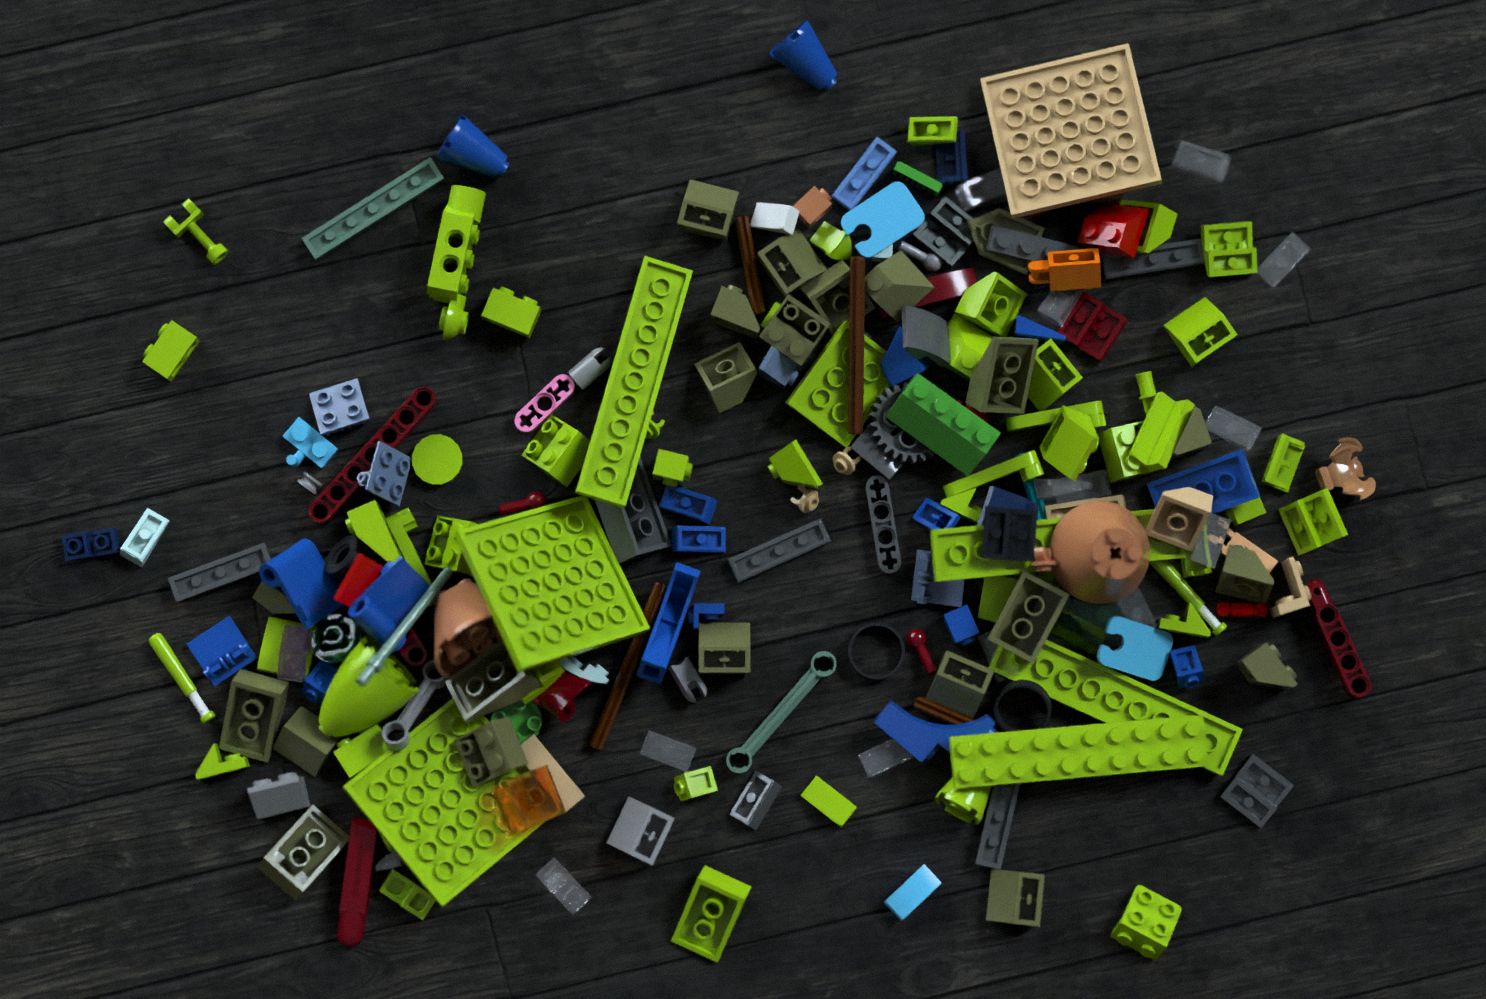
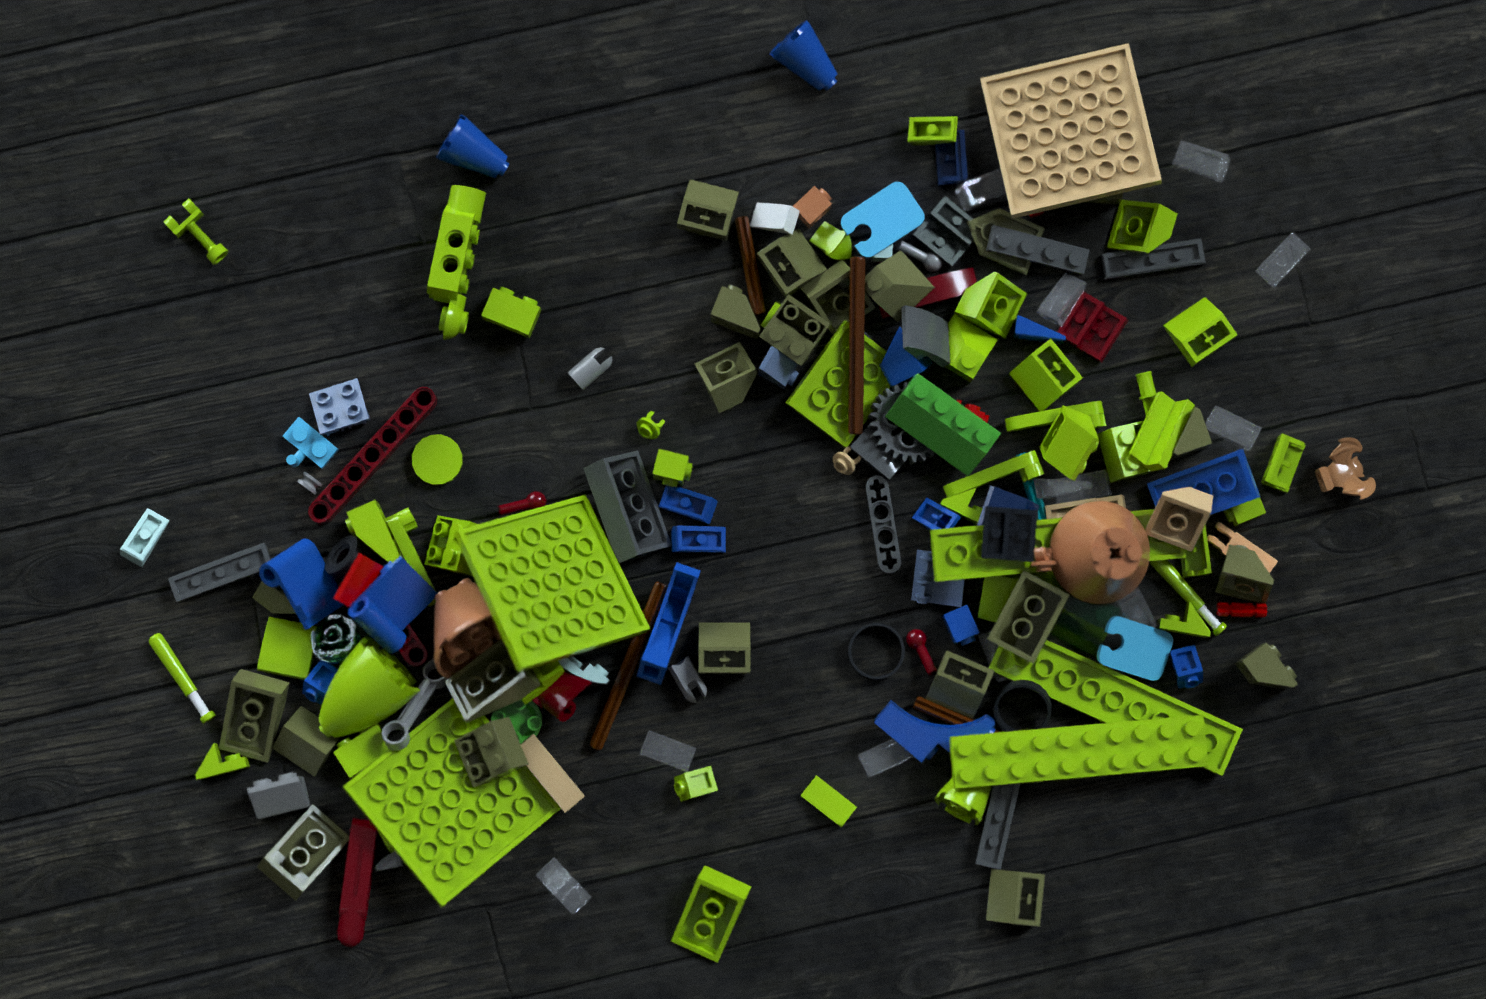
dark blue slope [62,528,120,561] -> none
lime brick [142,320,200,382] -> none
blue hinge [187,616,257,687] -> none
slope [277,625,311,682] -> none
sand green plate [302,157,444,261] -> none
sand green bar [356,567,453,687] -> none
sand blue hinge [357,441,412,506] -> none
lime slope [378,868,436,920] -> none
clear orange slope [491,765,566,835] -> none
bright pink beam [515,374,575,433] -> none
lime slope [521,415,590,487] -> none
lime plate [575,256,693,508] -> none
light grey slope [607,797,675,865] -> none
blue bracket [688,603,725,630] -> none
sand green piece [726,651,837,774] -> none
dark grey tile [728,518,831,583] -> none
dark grey slope [729,770,782,830] -> none
lime slope [767,440,823,491] -> none
tan plate [790,486,819,513] -> none
medium blue tile [831,137,897,211] -> none
medium azure slope [884,864,941,921] -> none
bright green tile [893,161,943,197] -> none
olive slope [966,337,1039,414] -> none
orange brick [1028,248,1101,291] -> none
red slope [1077,203,1149,258] -> none
lime bracket [1110,885,1182,961] -> none
clear slope [1189,513,1231,569] -> none
lime slope [1201,221,1257,277] -> none
dark grey slope [1220,753,1293,828] -> none
tan bracket [1270,557,1311,618] -> none
lime slope [1278,488,1348,556] -> none
dark red piece [1306,579,1371,698] -> none

